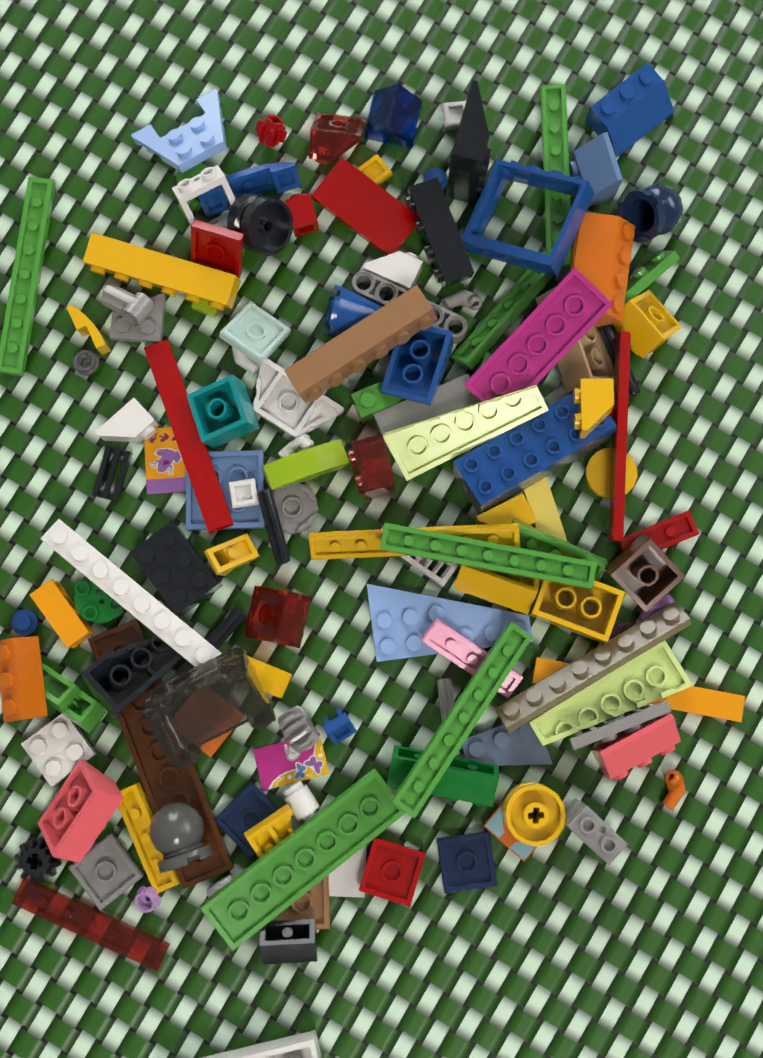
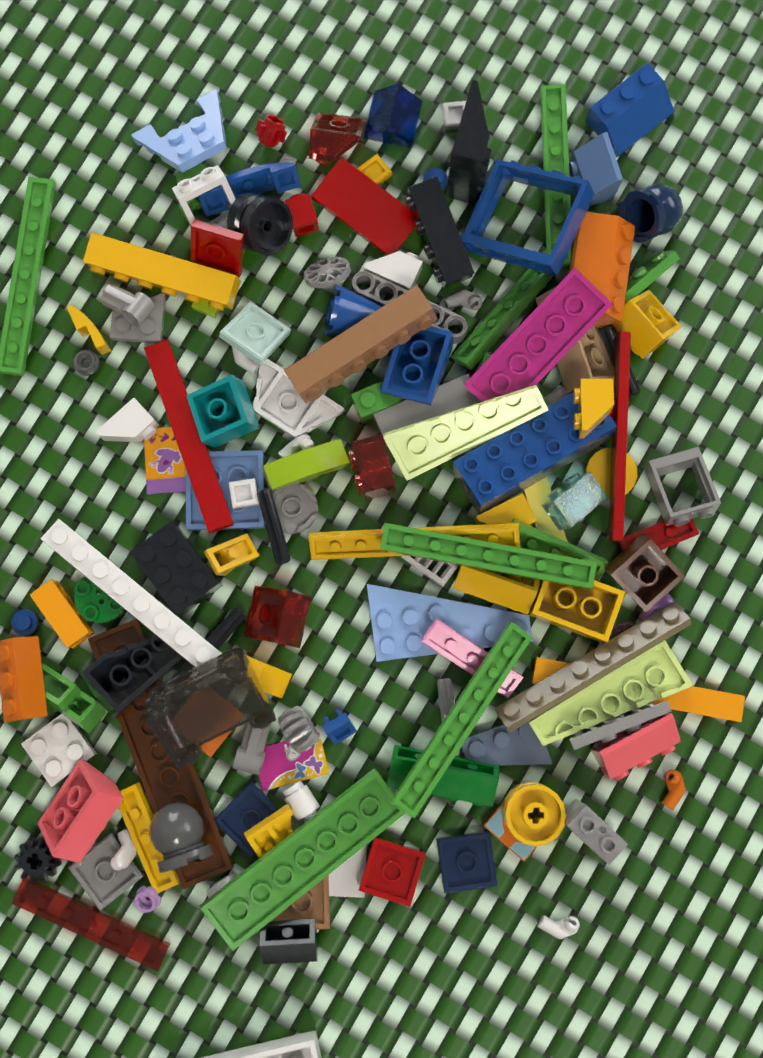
black tile [92,446,133,502] -> none
none -> white arm [110,829,137,871]
none -> light grey piece [233,718,271,775]
none -> light grey wheel [304,256,351,288]
none -> white arm [537,915,580,939]
none -> clear light blue brick [542,472,607,531]
none -> light grey window [645,447,721,526]

